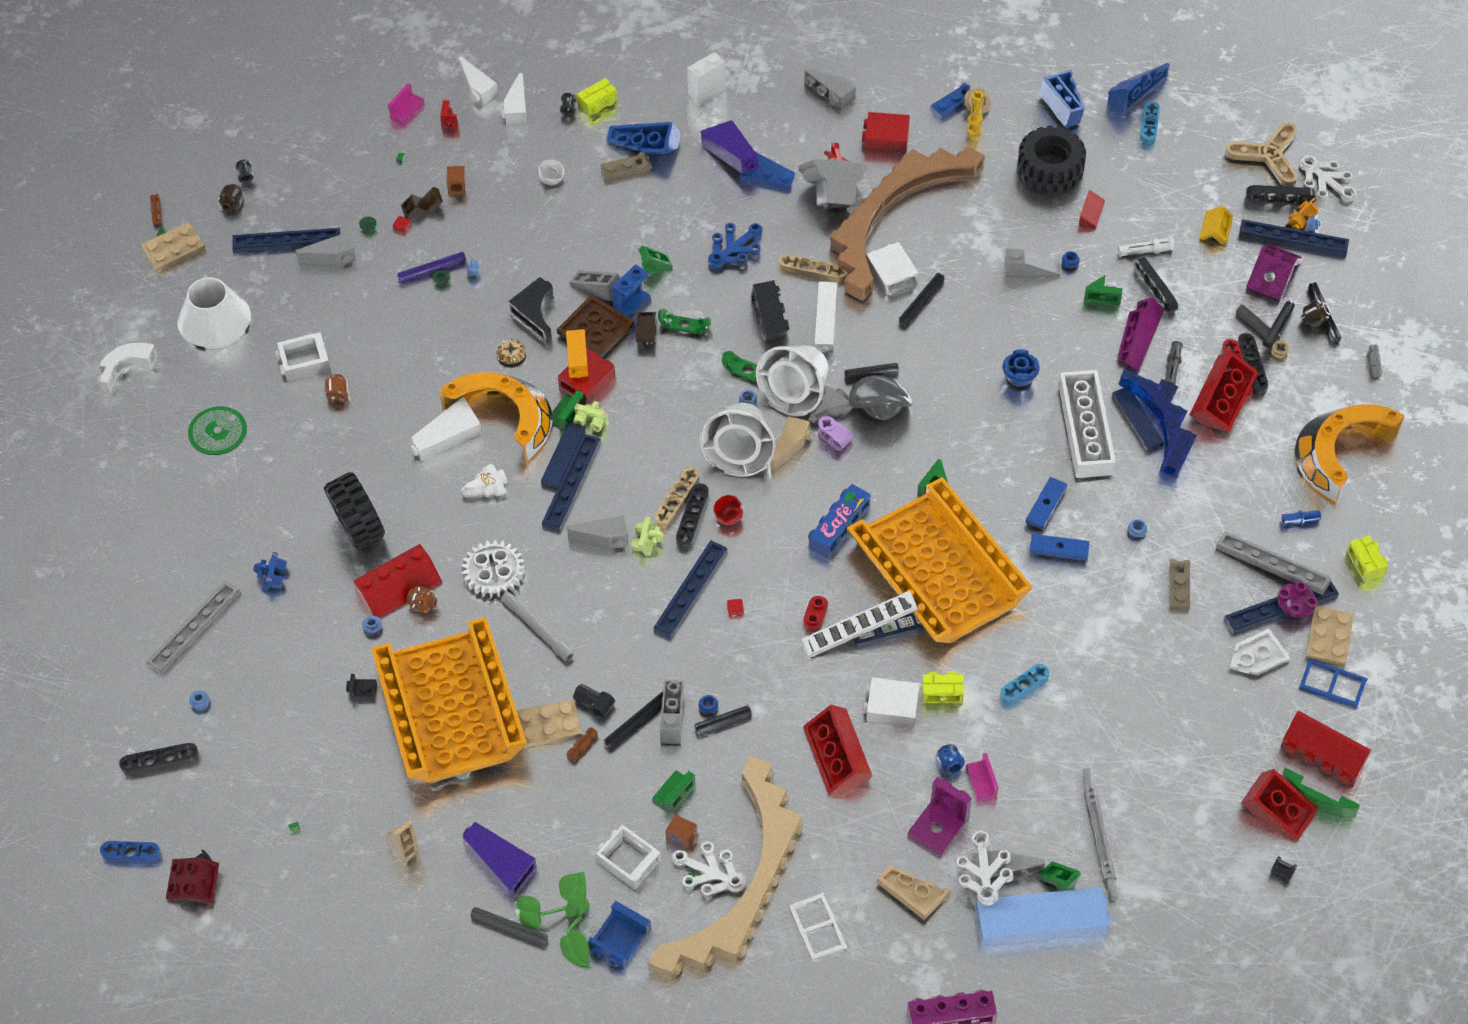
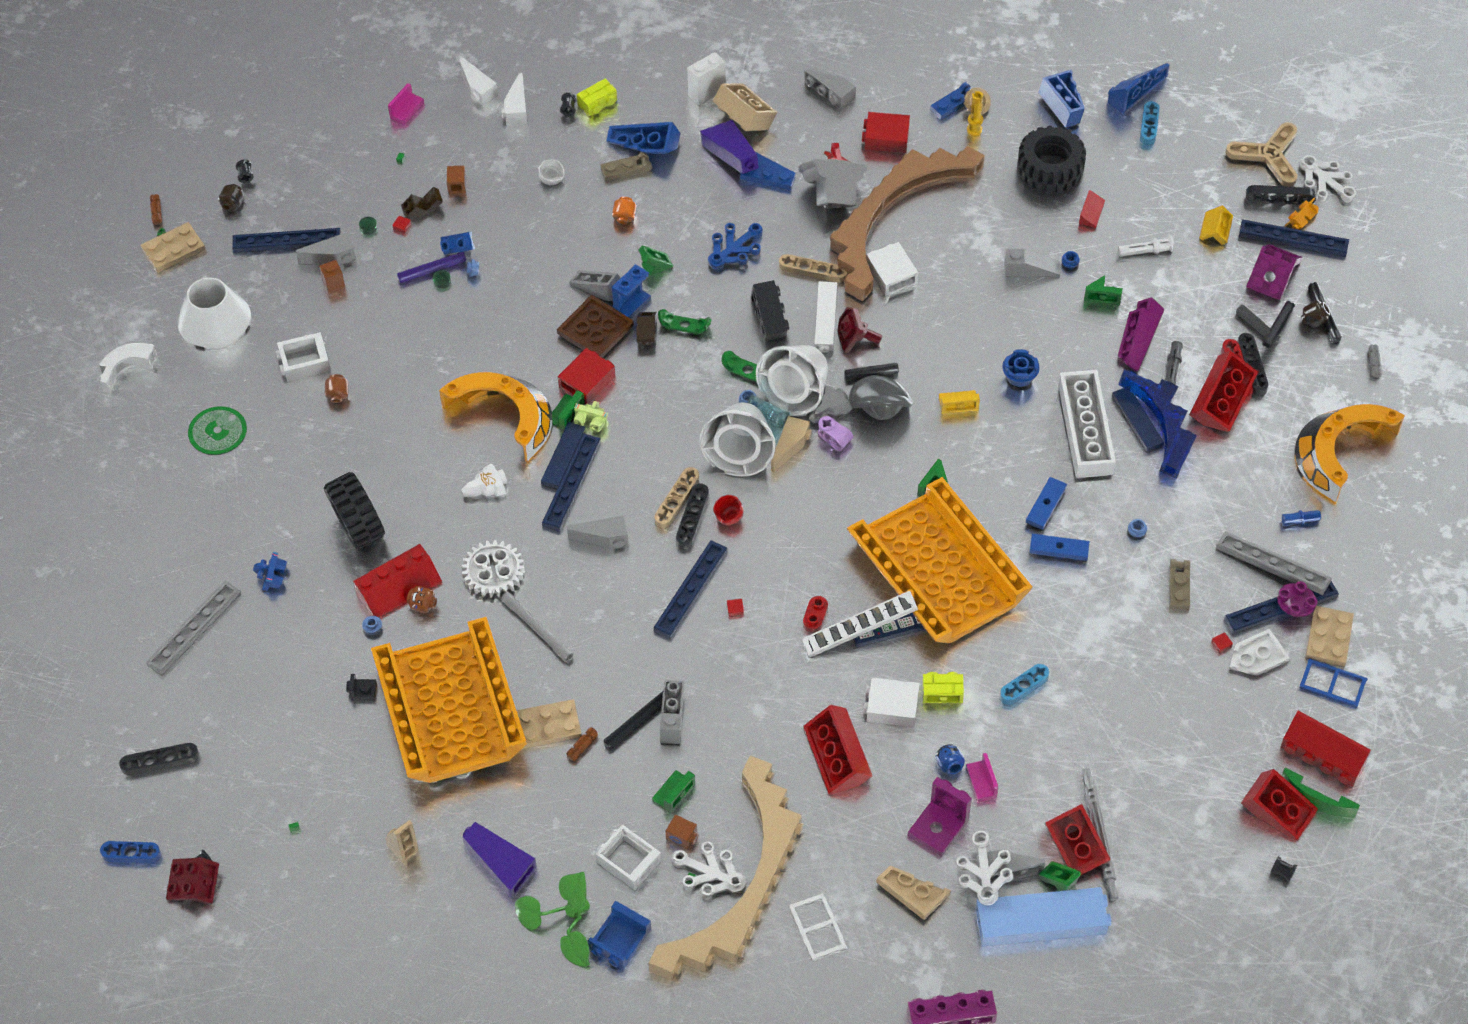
medium blue plate [189,690,210,710] -> none
white slope [410,397,482,462] -> none
red bracket [440,100,459,128] -> none
dark grey axle [470,907,549,946] -> none
tan gear [496,338,526,364] -> none
black arch [508,277,554,343] -> none
light orange brick [566,329,588,378] -> none
black piece [573,684,616,718] -> none
yellowish green hips [631,517,664,556] -> none
black axle [694,705,752,735] -> none
blue plate [698,695,718,714] -> none
blue brick [808,484,871,558] -> none
black axle [899,273,945,326] -> none
black beam [1134,256,1178,314] -> none
tan bush [1271,340,1289,358] -> none
medium blue plate [1307,215,1321,233] -> none
neon yellow brick [1347,536,1388,582] -> none
none -> dark orange brick [319,260,345,292]
none -> blue hips [440,231,475,255]
none -> orange head [612,197,637,225]
none -> tan brick [713,83,778,131]
none -> clear light blue brick [748,395,790,429]
none -> dark red piece [837,307,882,353]
none -> yellow panel [939,390,980,414]
none -> red slope [1044,804,1111,875]
none -> red piece [1211,632,1233,653]

